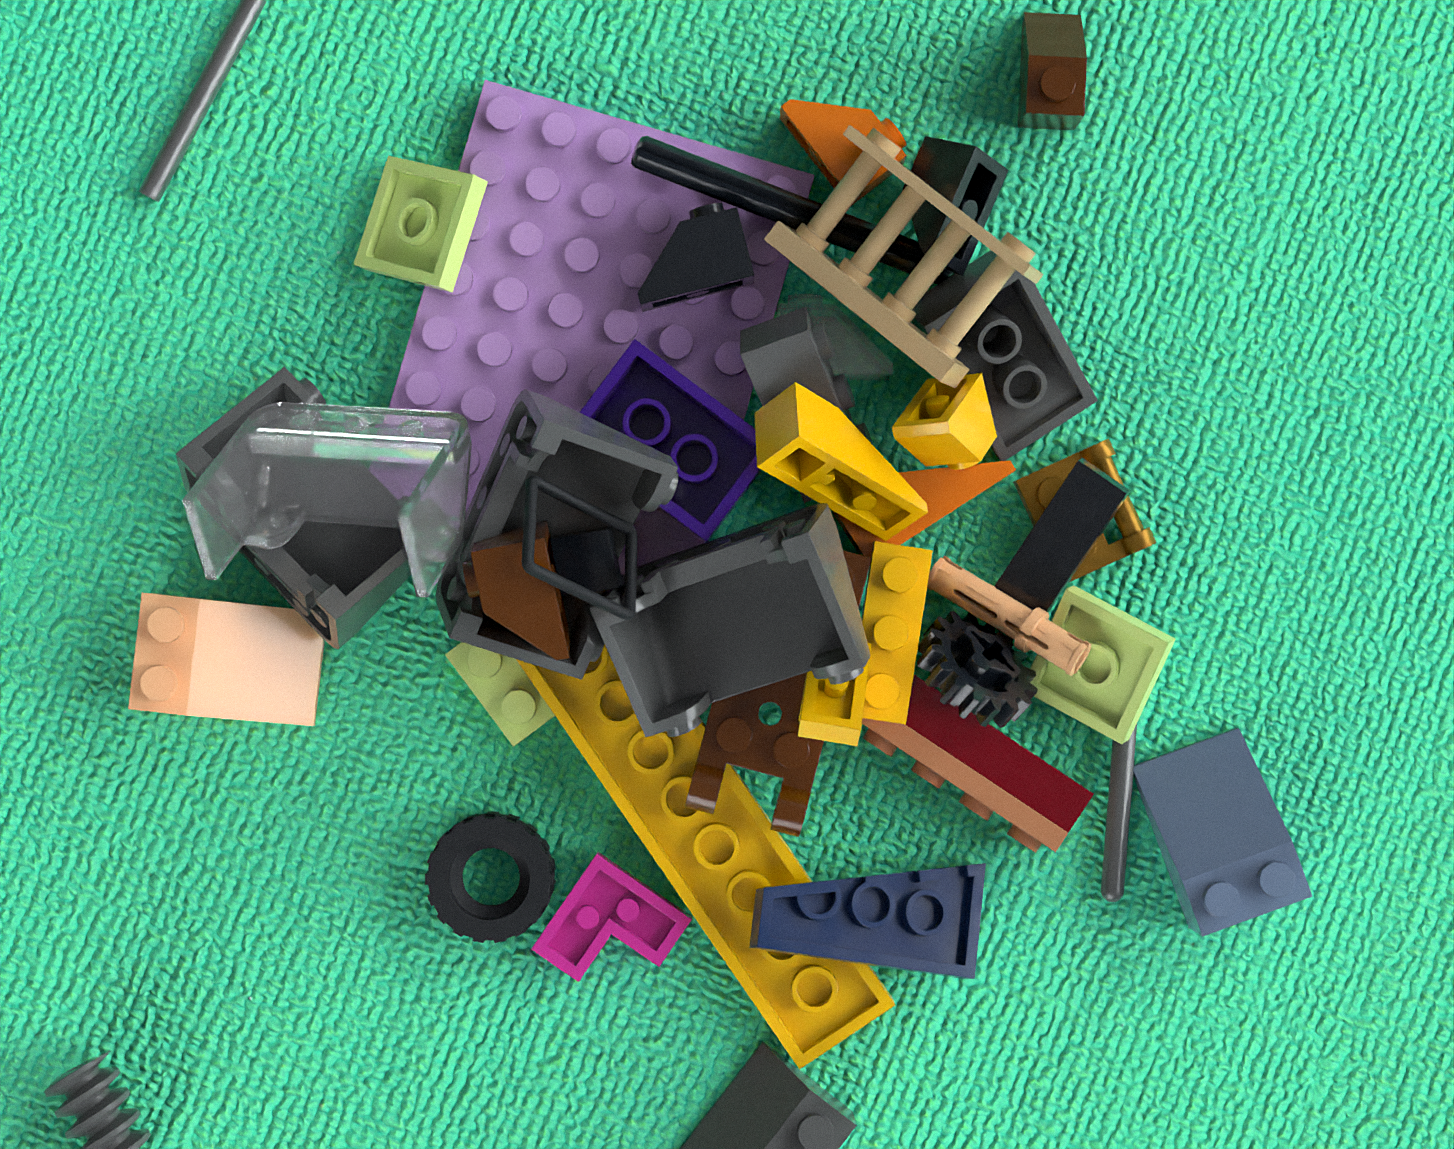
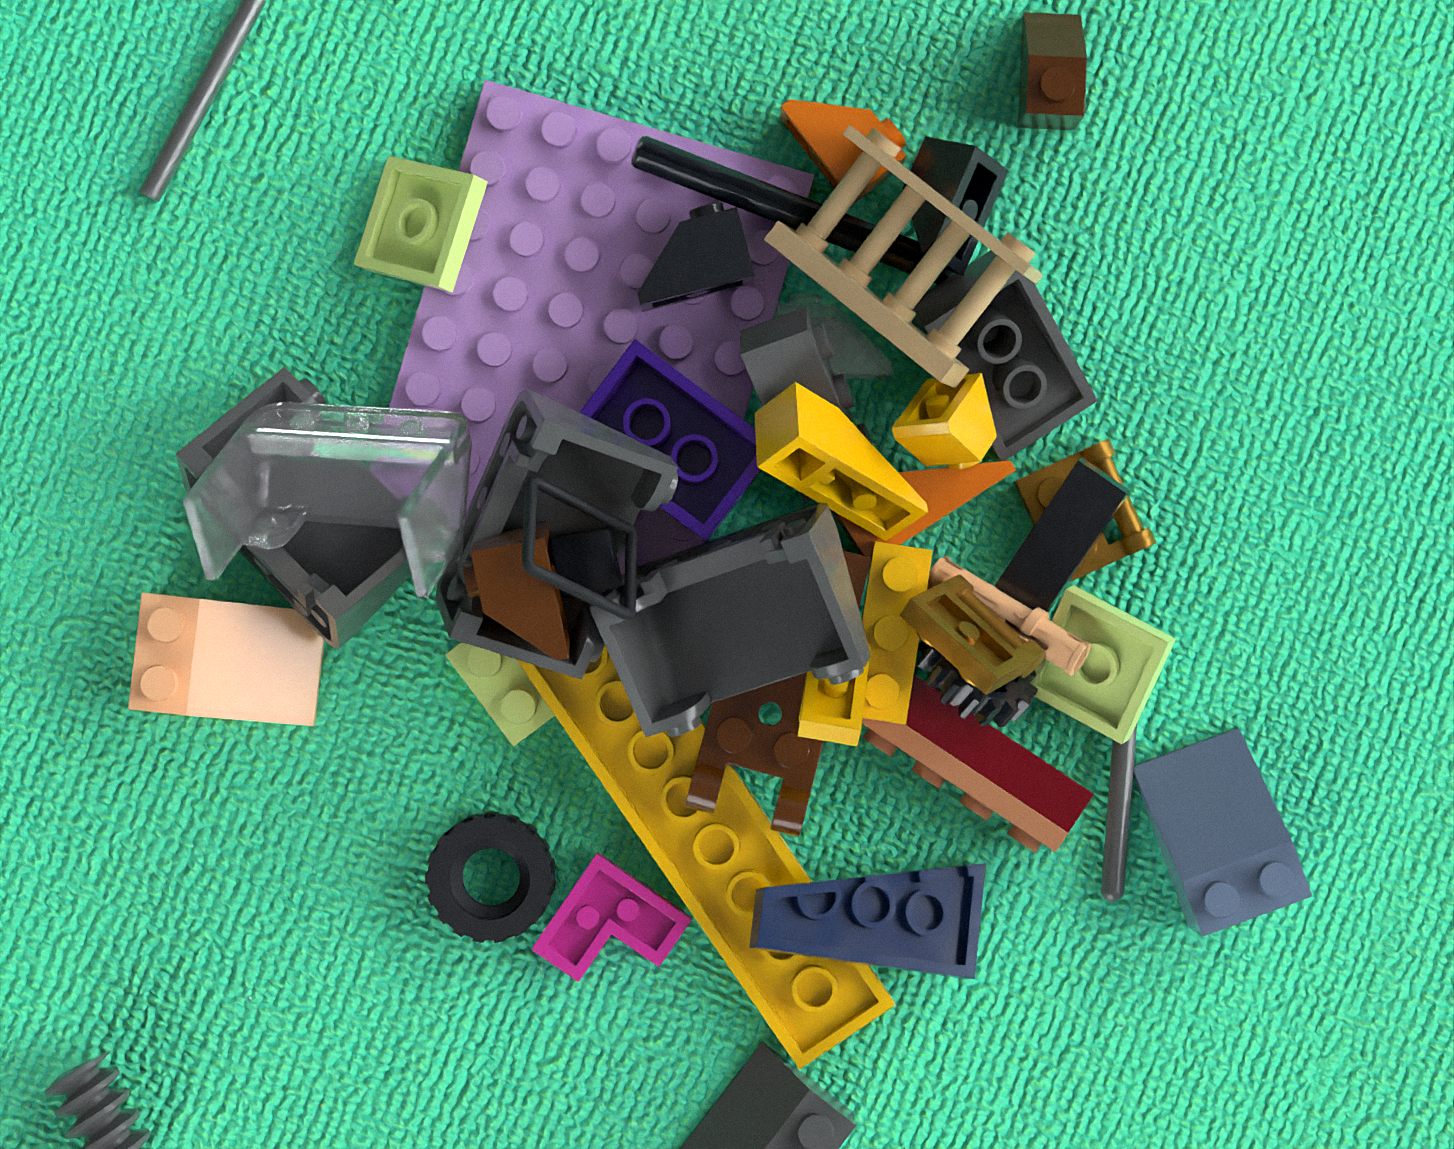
none -> pearl gold plate [900,574,1046,695]

